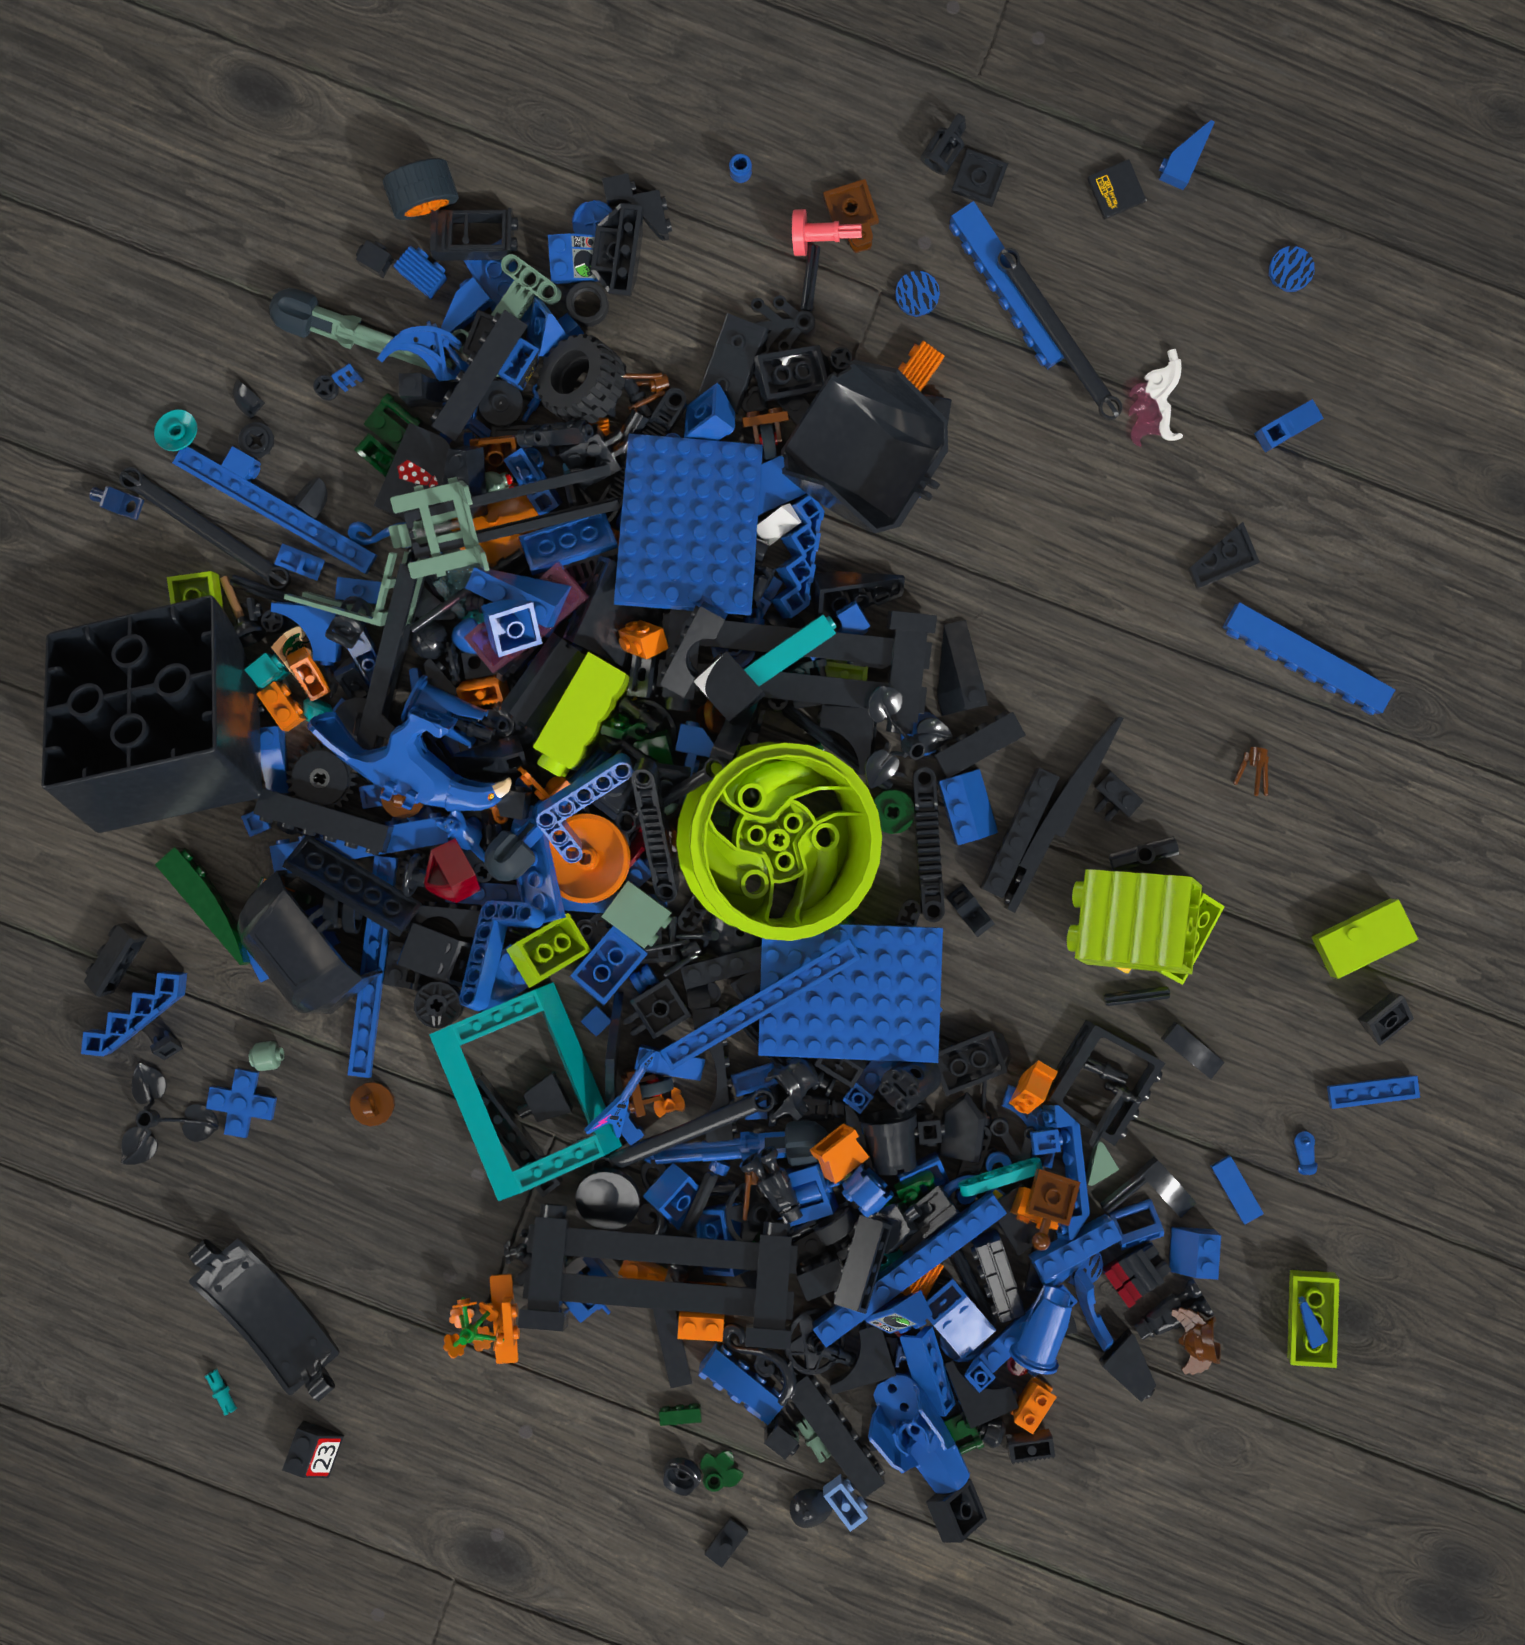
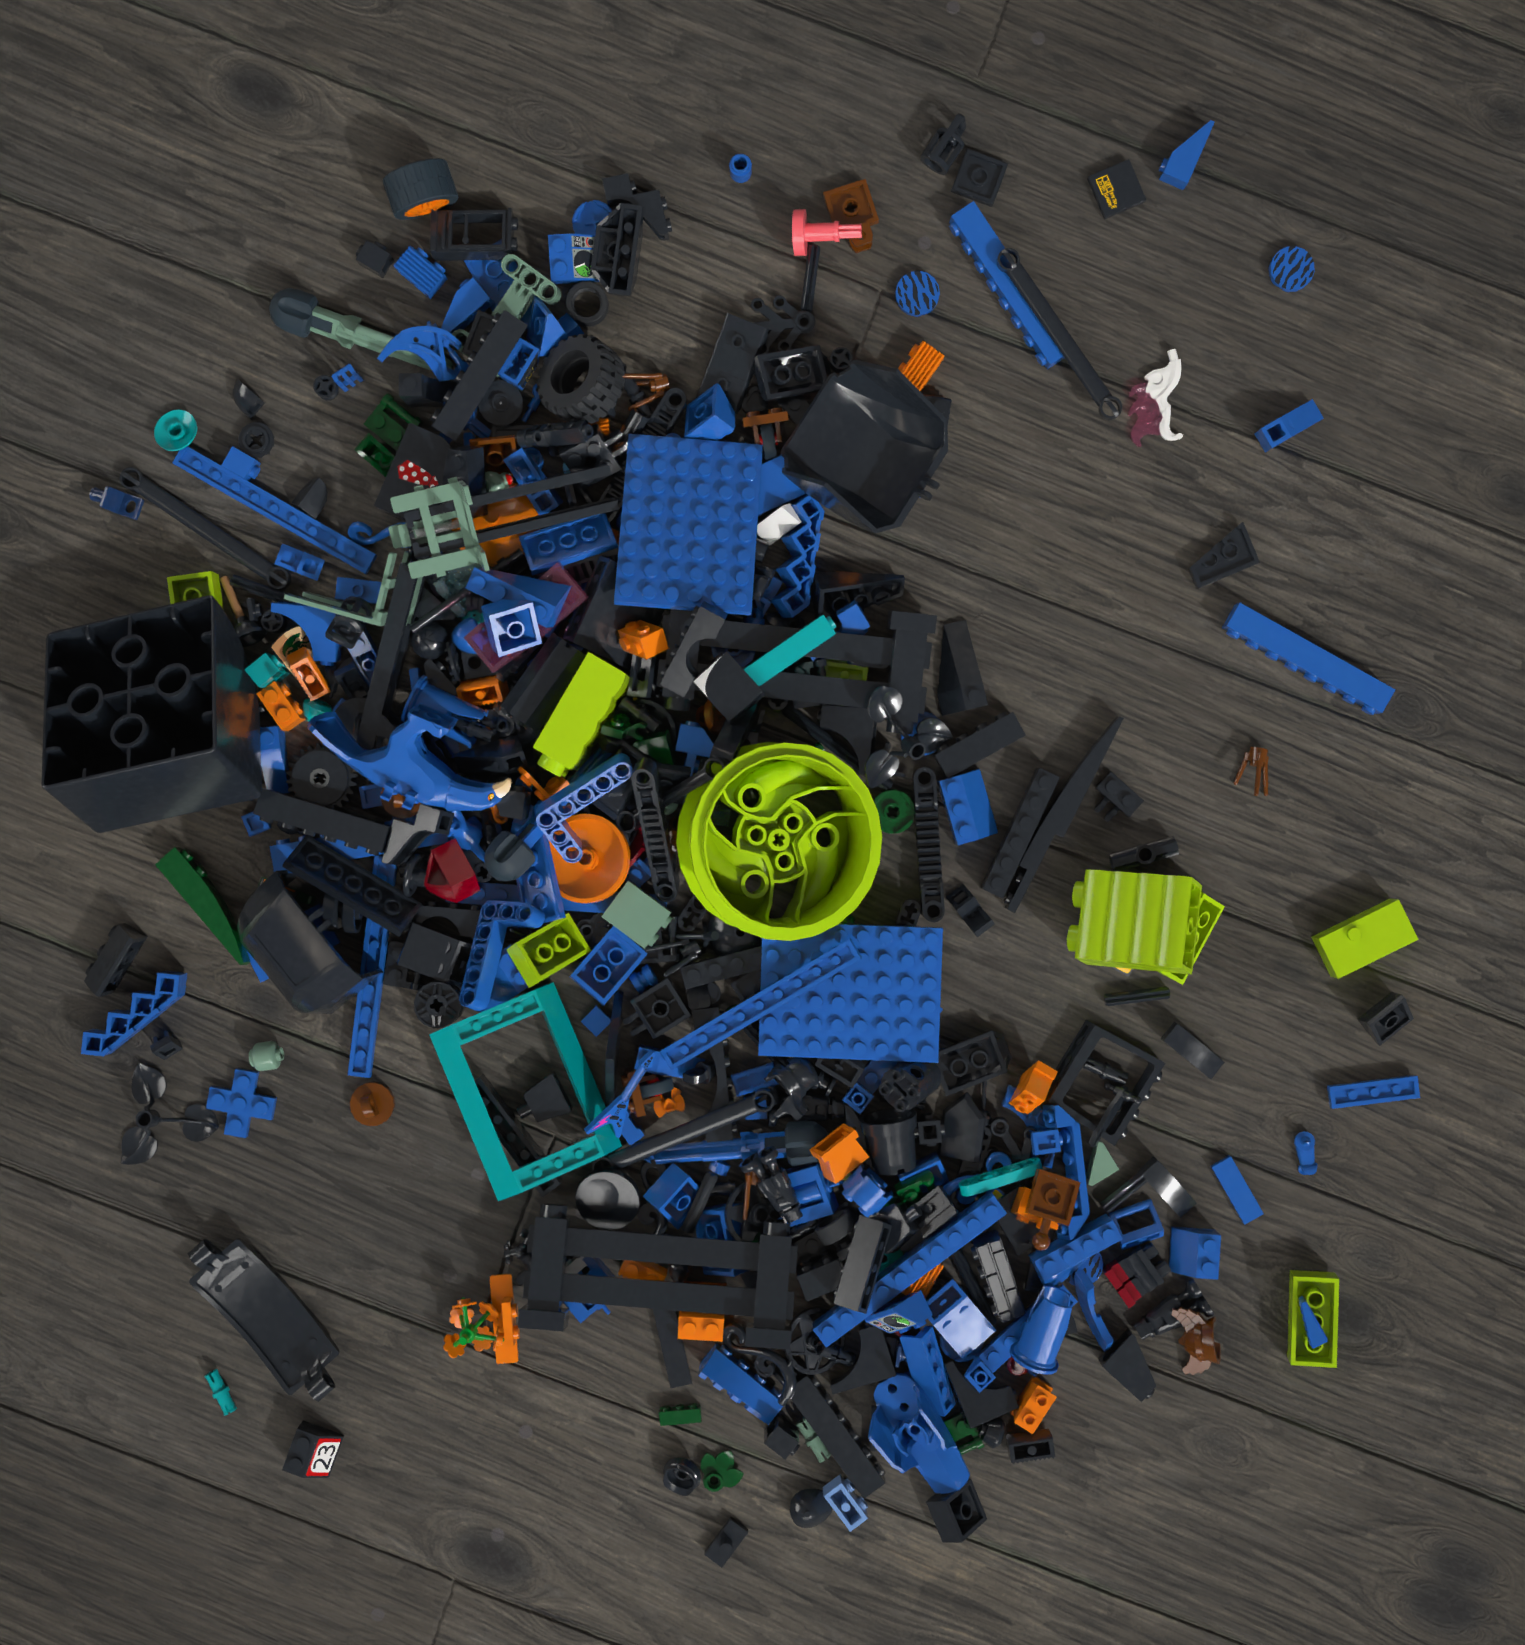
none -> arch [382,804,455,866]
none -> black piece [683,1061,716,1084]

